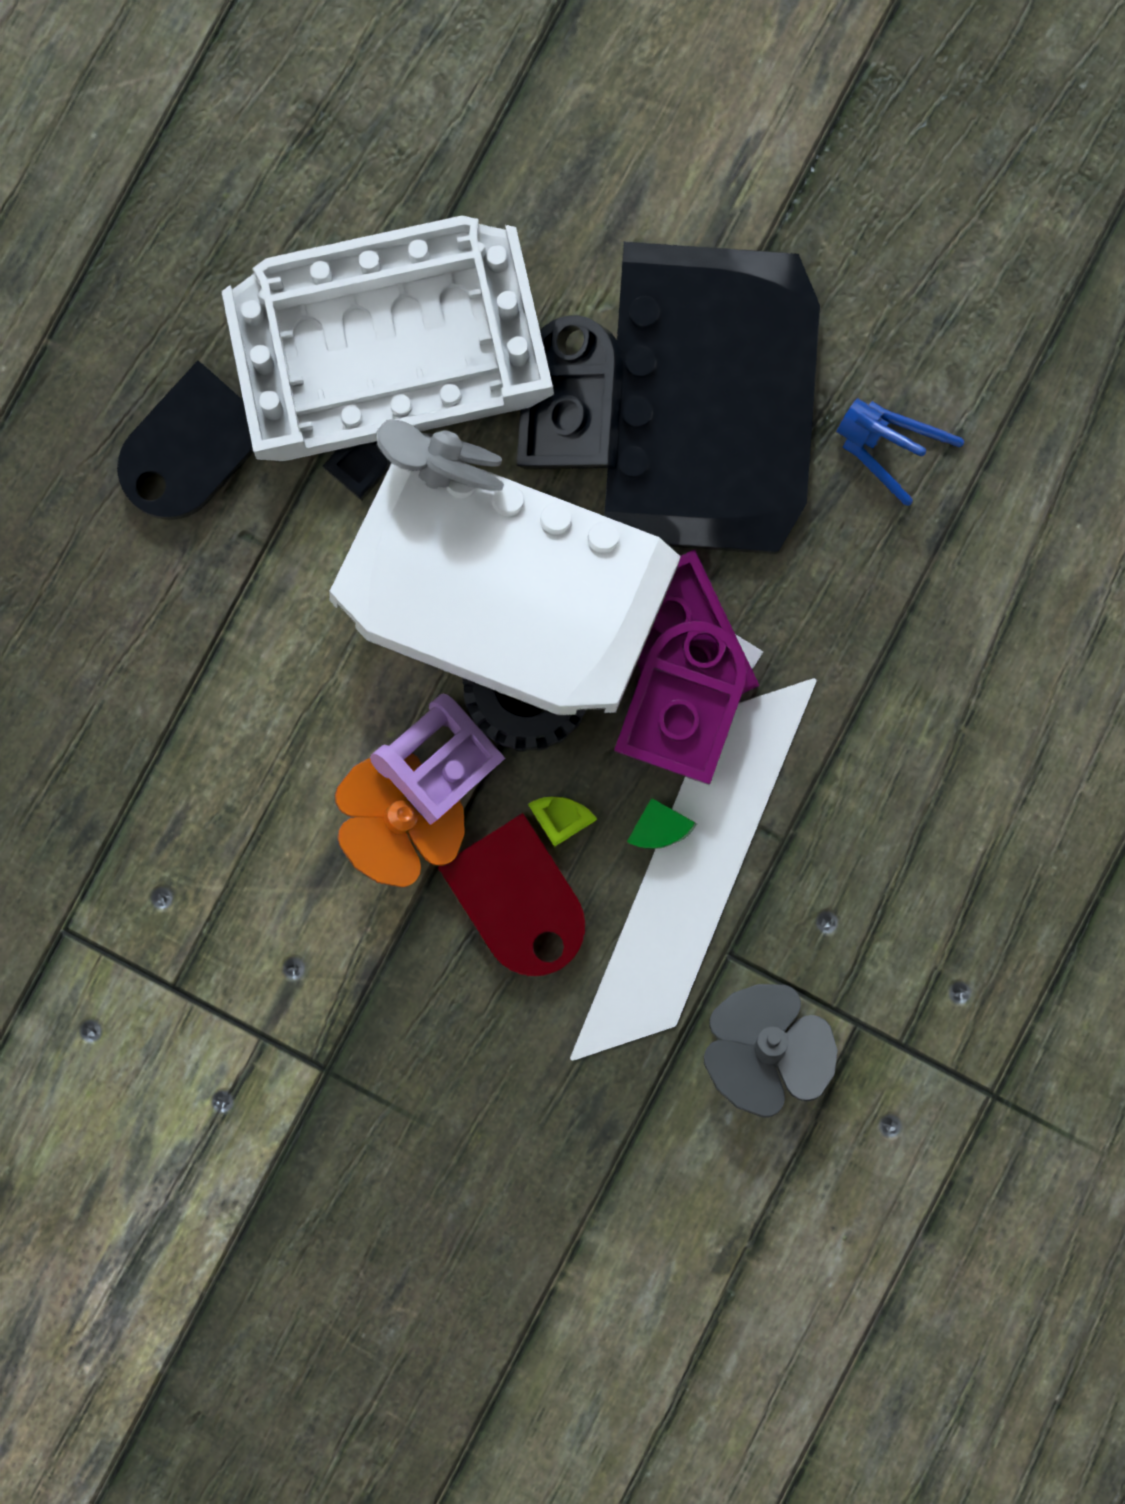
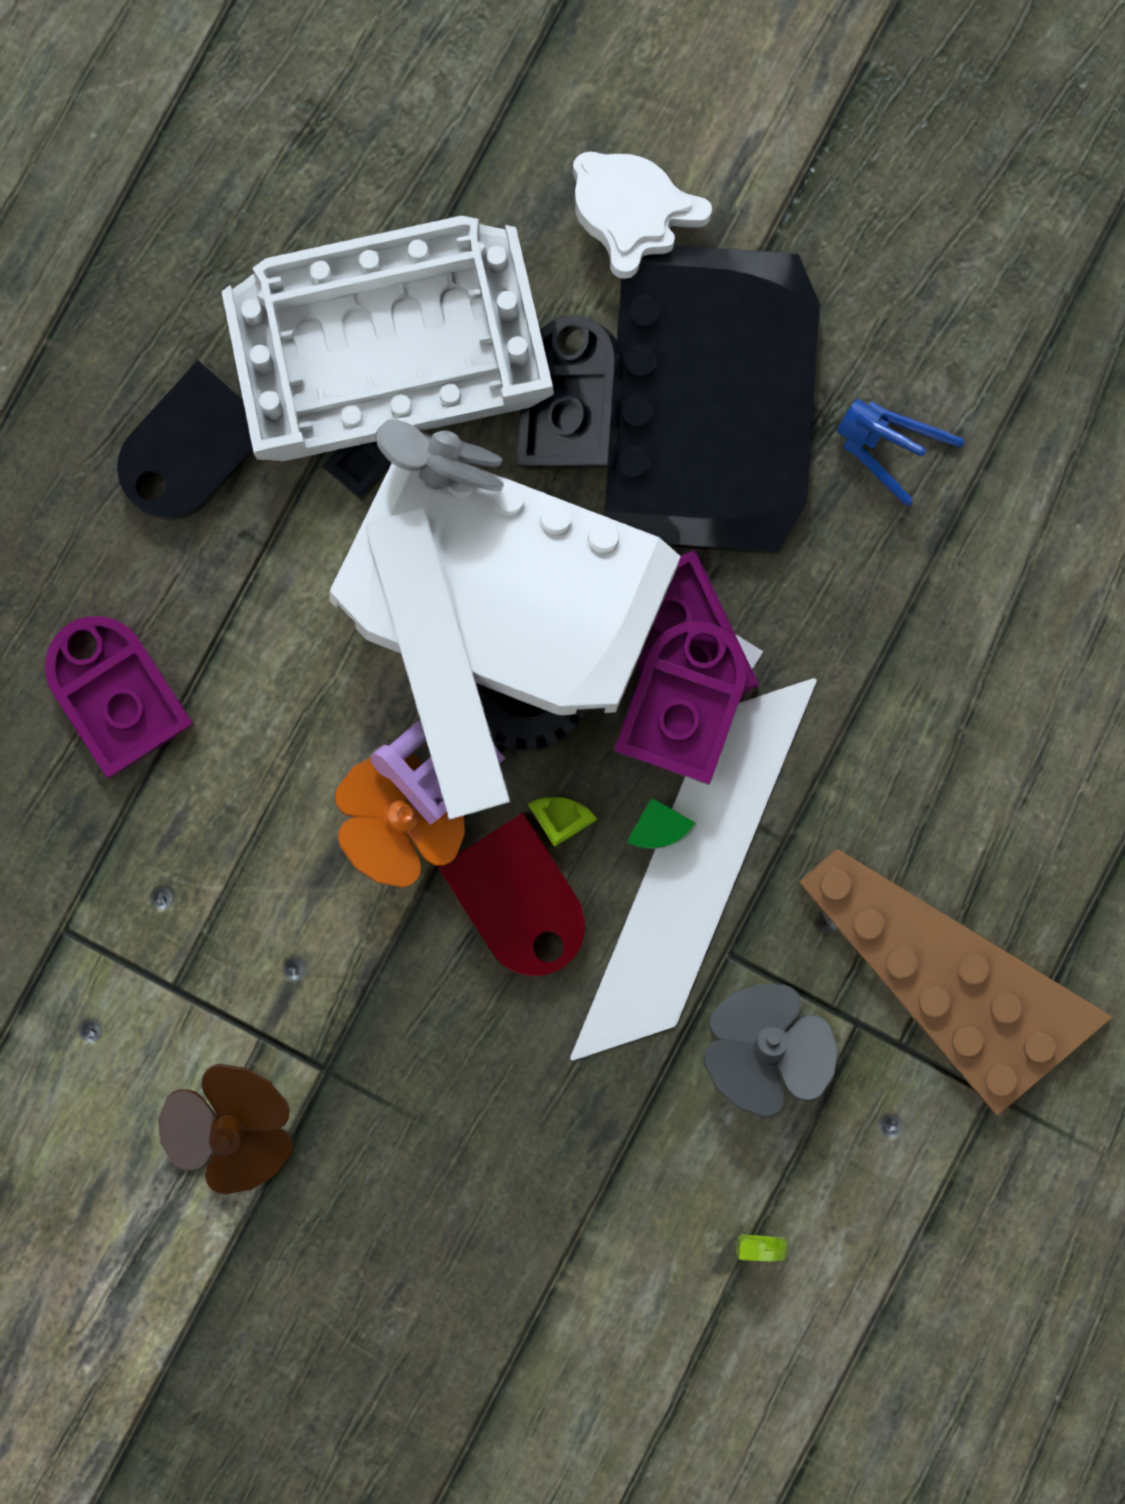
none -> magenta tile [45,616,195,779]
none -> reddish brown piece [158,1064,293,1195]
none -> white sticker [364,506,510,819]
none -> white tile [573,152,712,279]
none -> lime tile [736,1233,788,1262]
none -> medium nougat wing [798,849,1113,1116]

